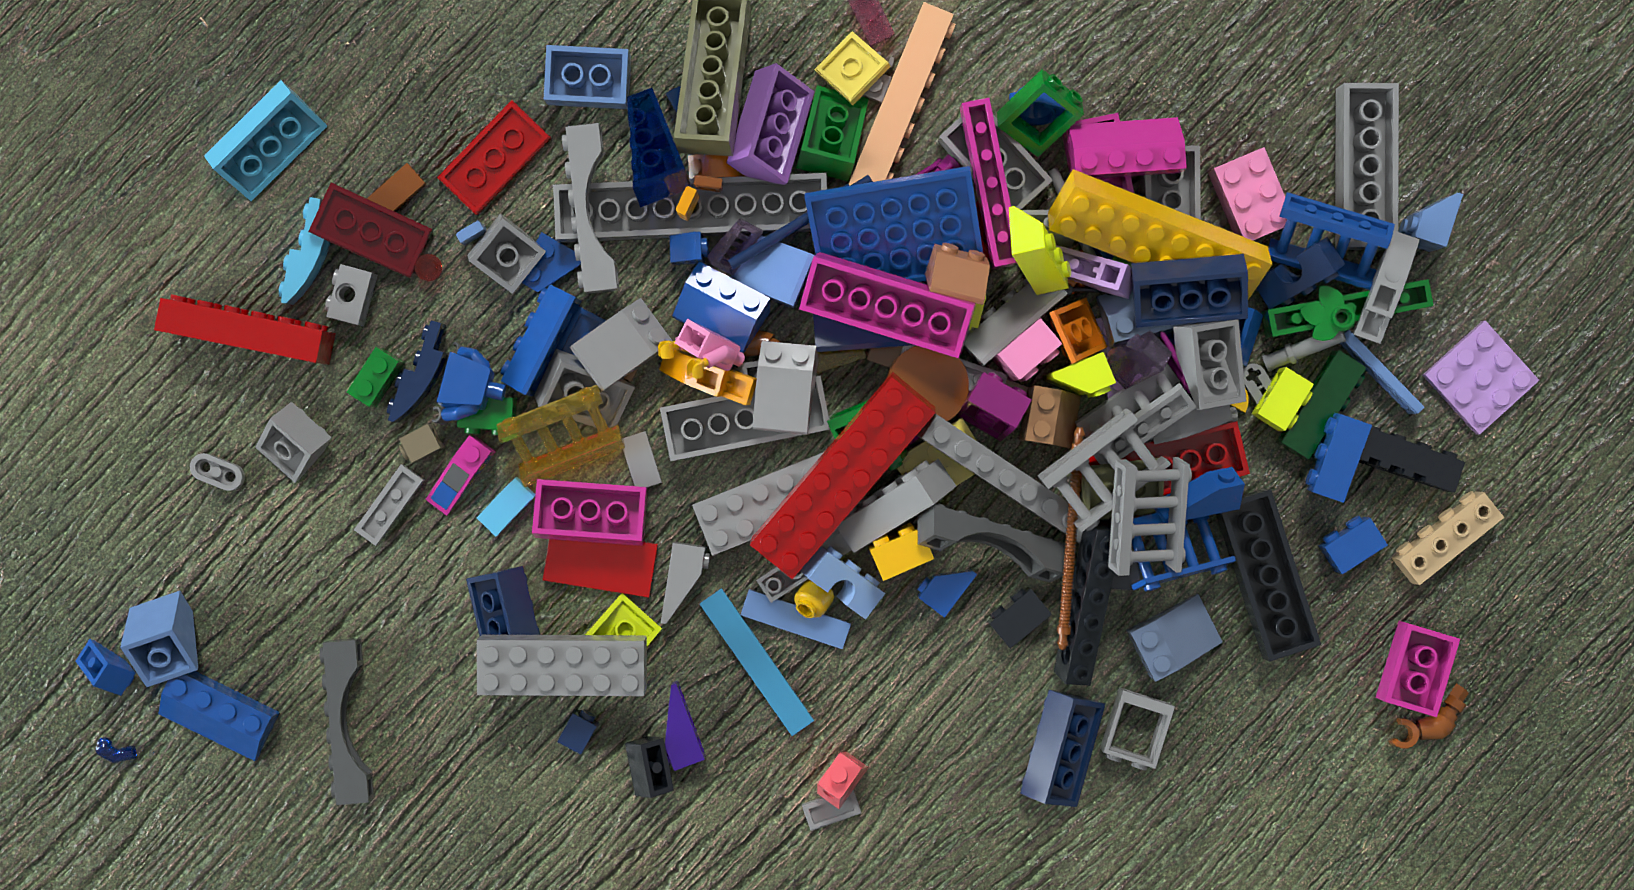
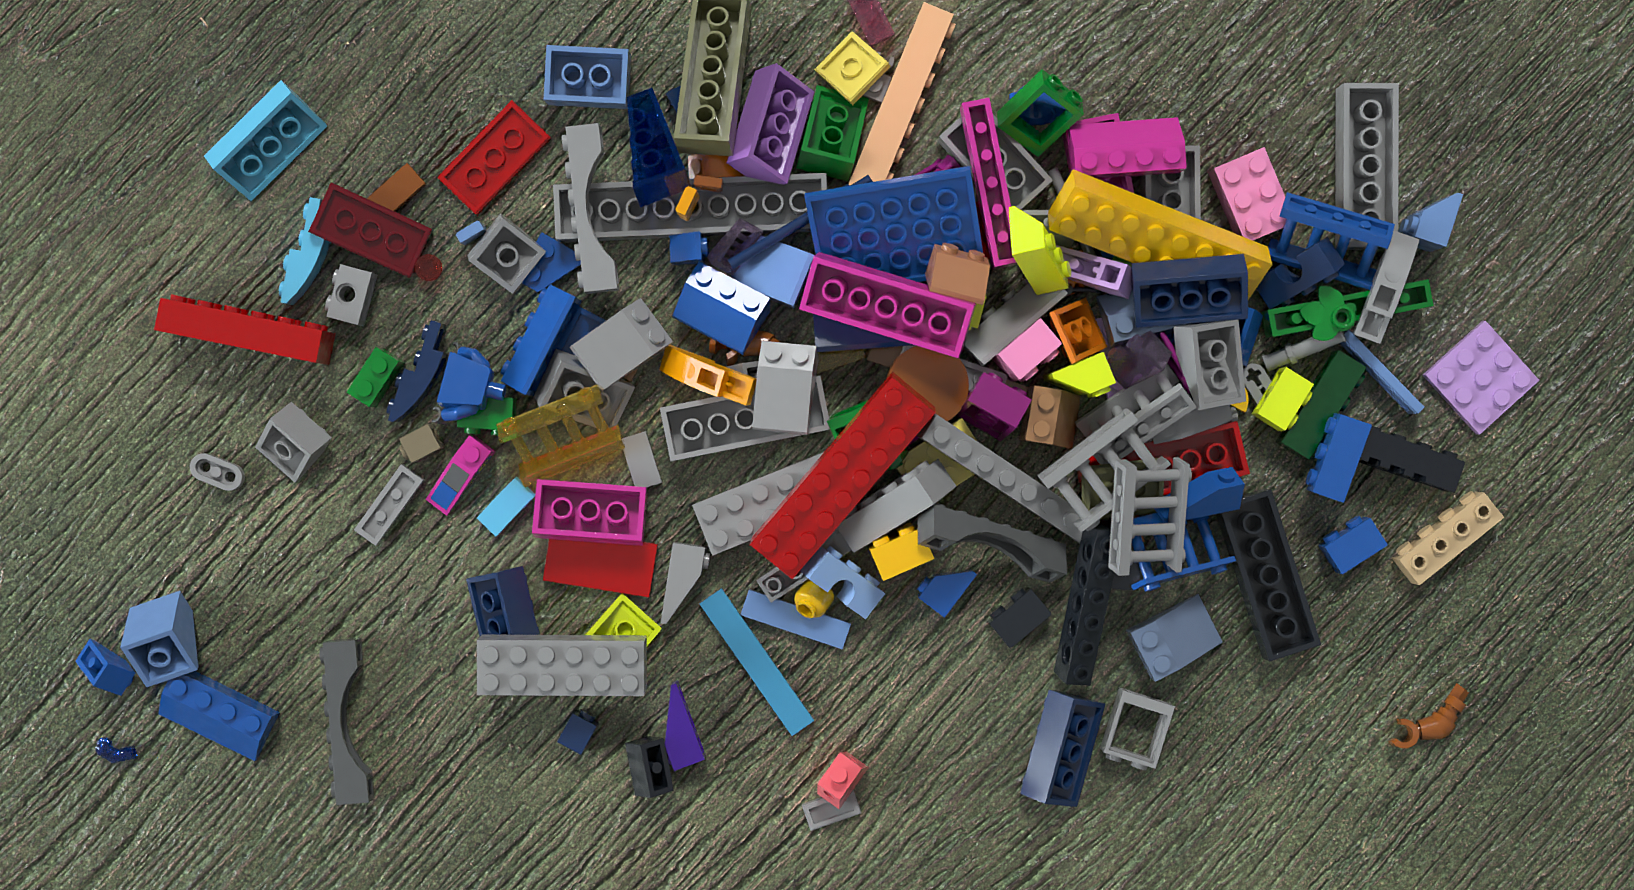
bright pink torso [658,319,745,379] -> none
dark orange hose [1057,427,1085,650] -> none
dark pink brick [1375,621,1460,717] -> none

